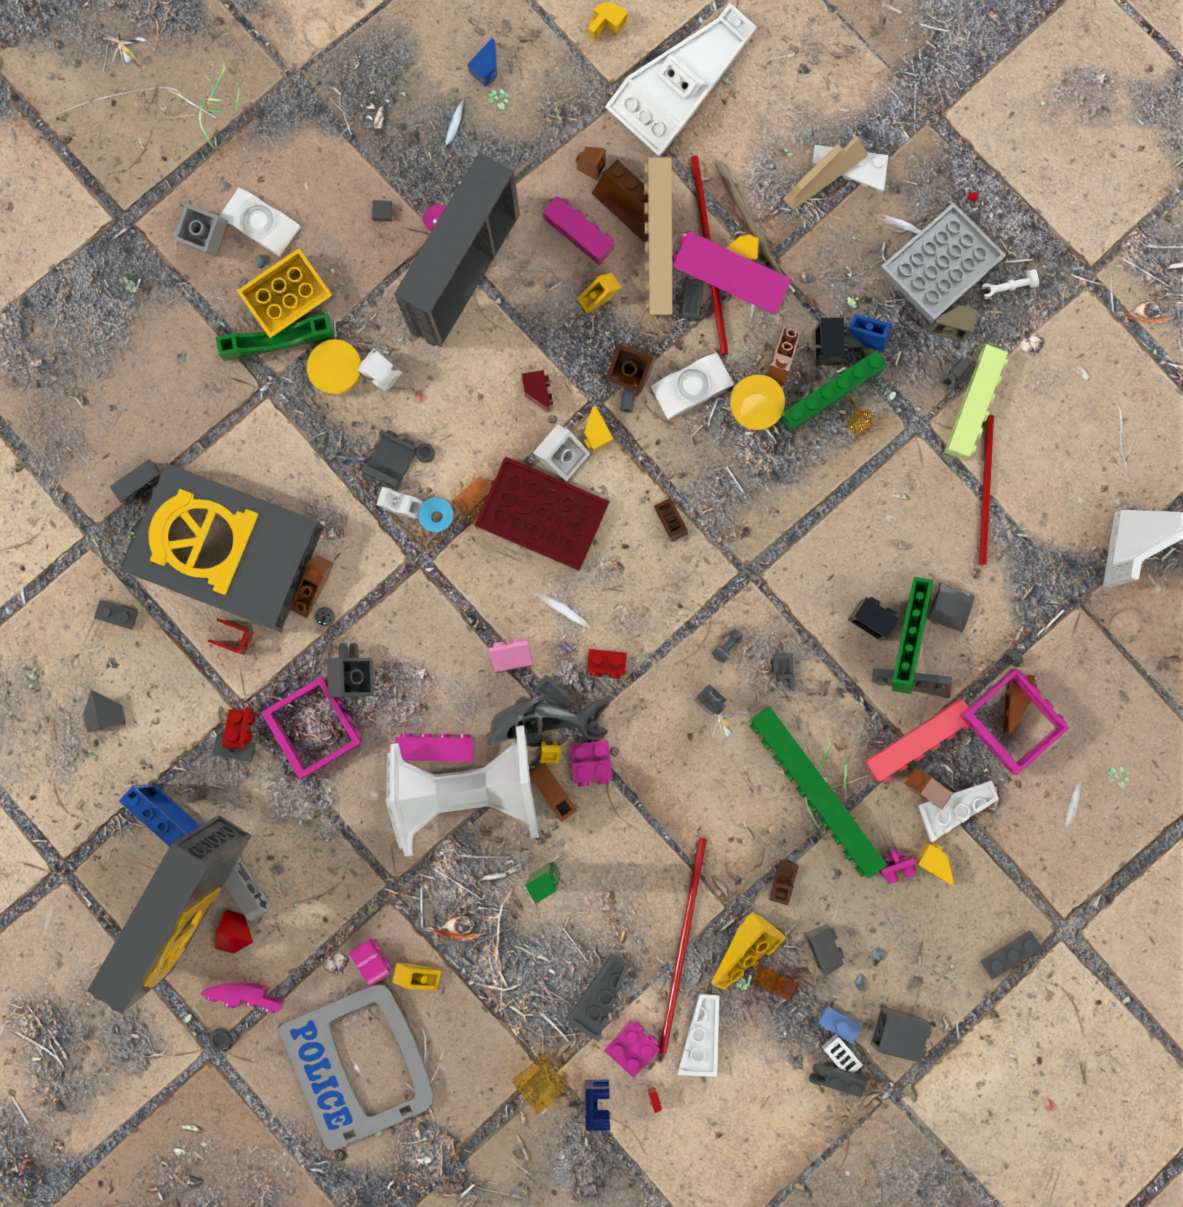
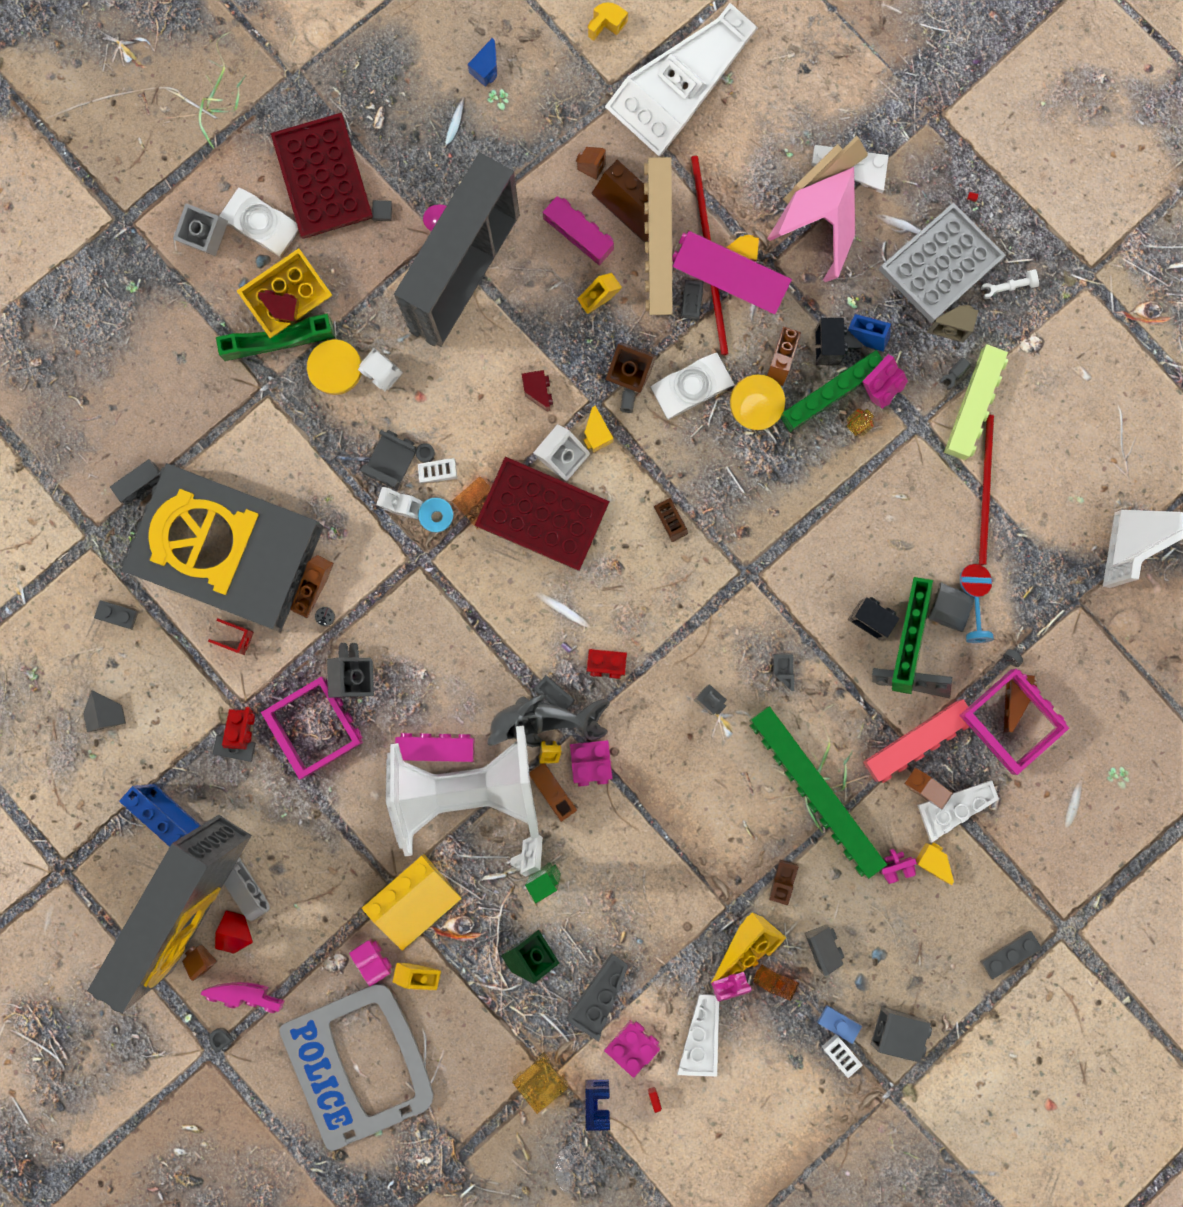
bright pink slope [489,638,533,673] -> none
red piece [659,838,707,1054] -> none
dark grey bar [711,629,743,663] -> none
dark tan piece [715,161,791,293] -> none
dark grey hinge [808,1063,868,1098] -> none
none -> dark orange slope [182,944,217,981]
none -> dark red slope [258,290,299,325]
none -> dark red plate [270,112,373,239]
none -> yellow slope [362,854,462,951]
none -> white slope [418,458,458,483]
none -> dark green slope [501,930,560,984]
none -> white hinge [510,835,543,877]
none -> dark pink hips [712,972,752,1002]
none -> bright pink windscreen [767,167,855,282]
none -> dark pink plate [862,354,908,409]
none -> piece [960,564,994,643]

